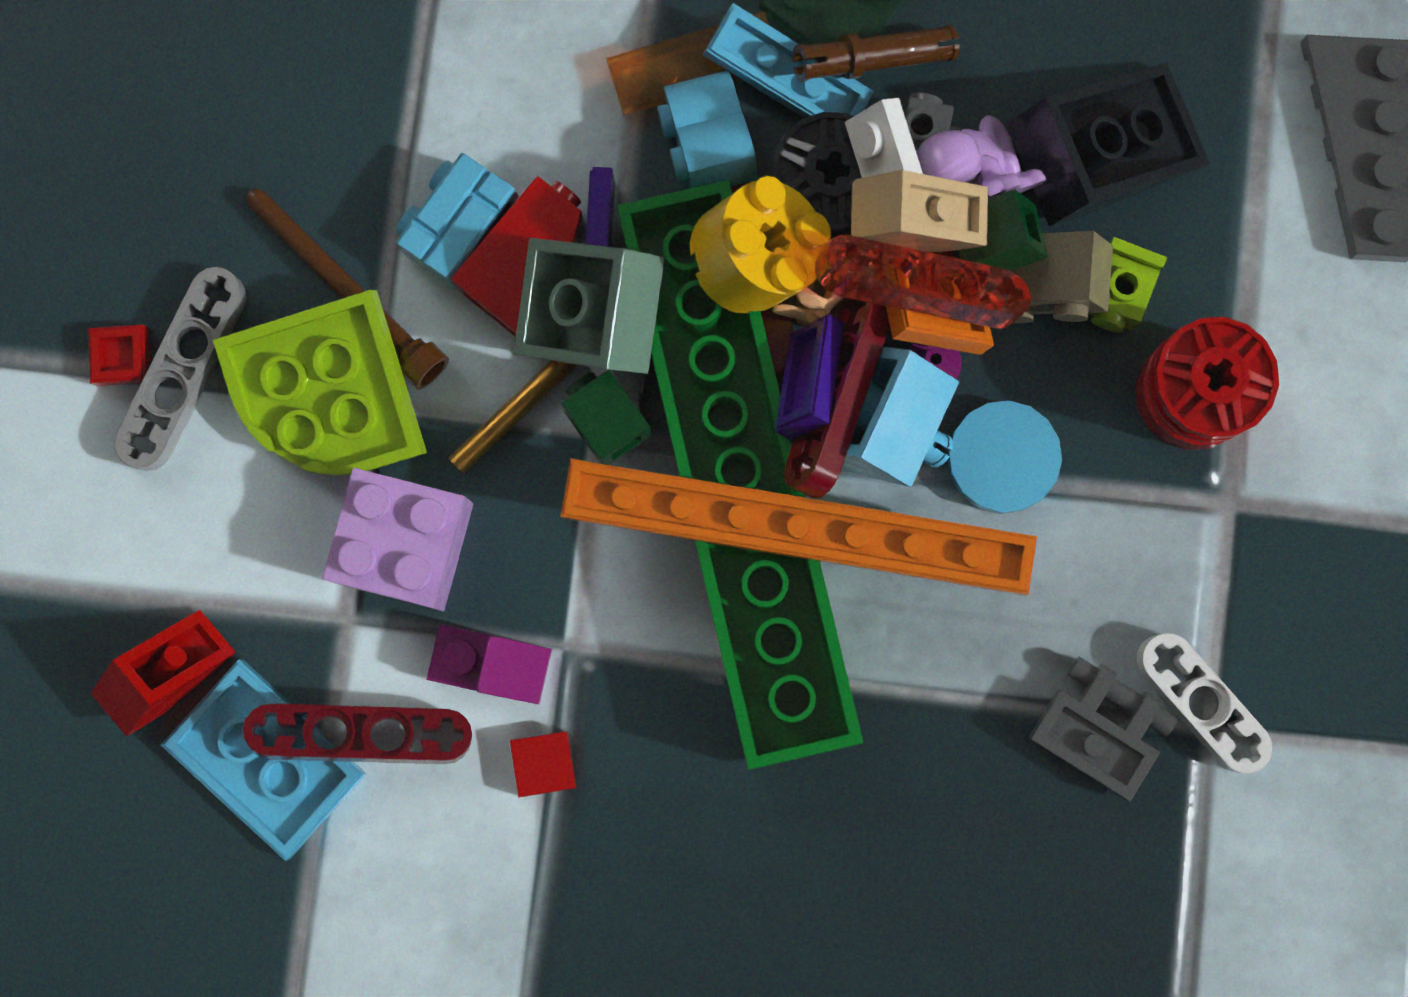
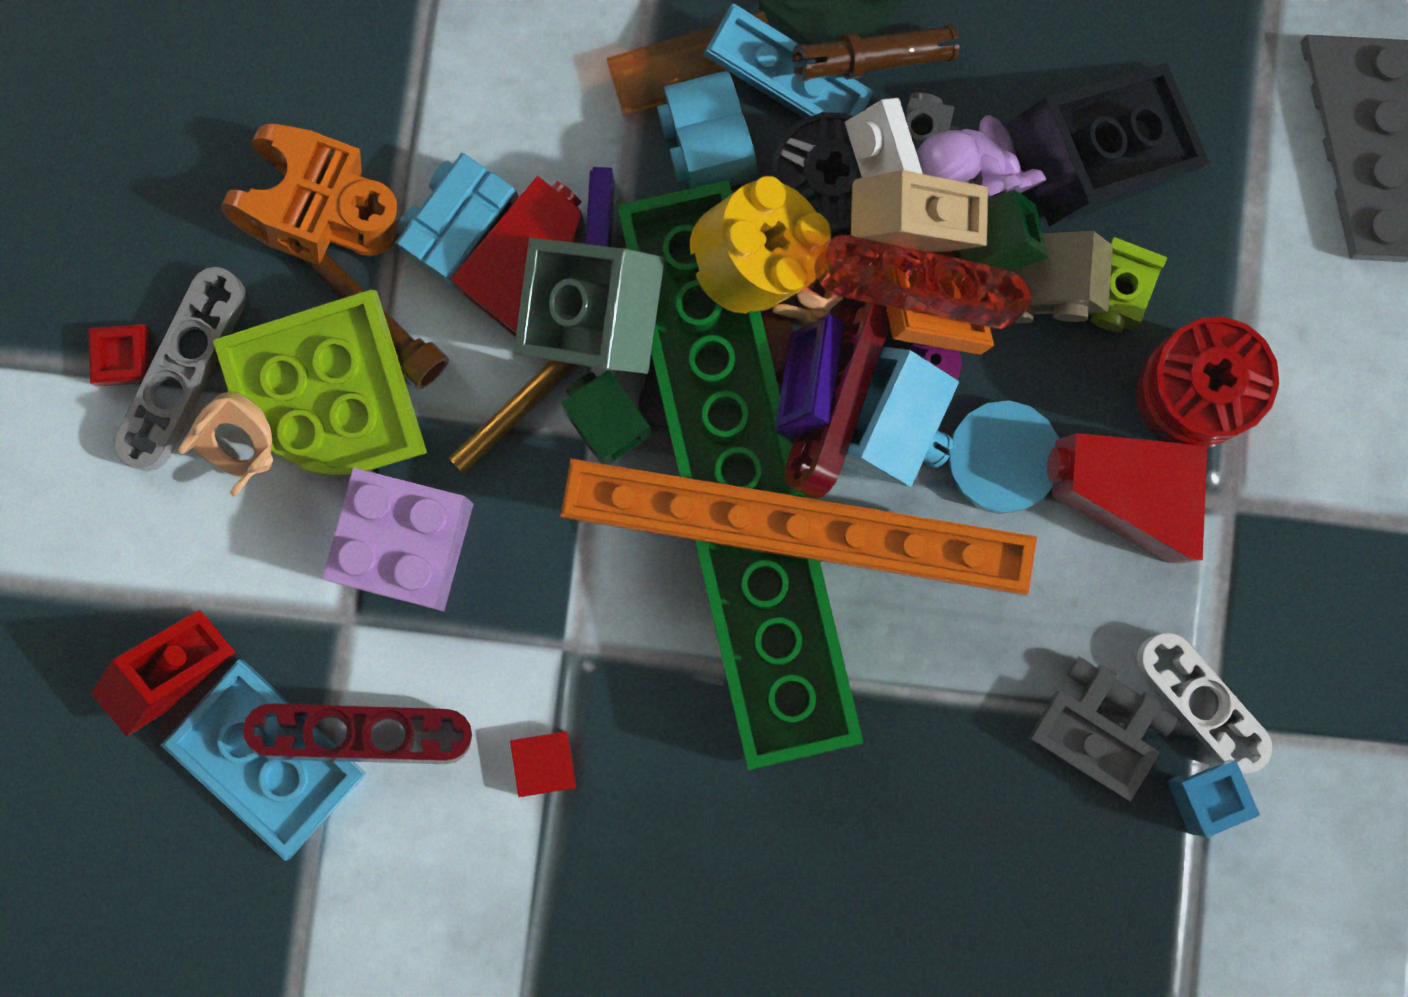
magenta slope [426,624,552,705] -> none
none -> light nougat piece [177,392,273,496]
none -> orange piece [220,124,397,265]
none -> red slope [1047,433,1207,564]
none -> dark azure panel [1167,760,1260,838]

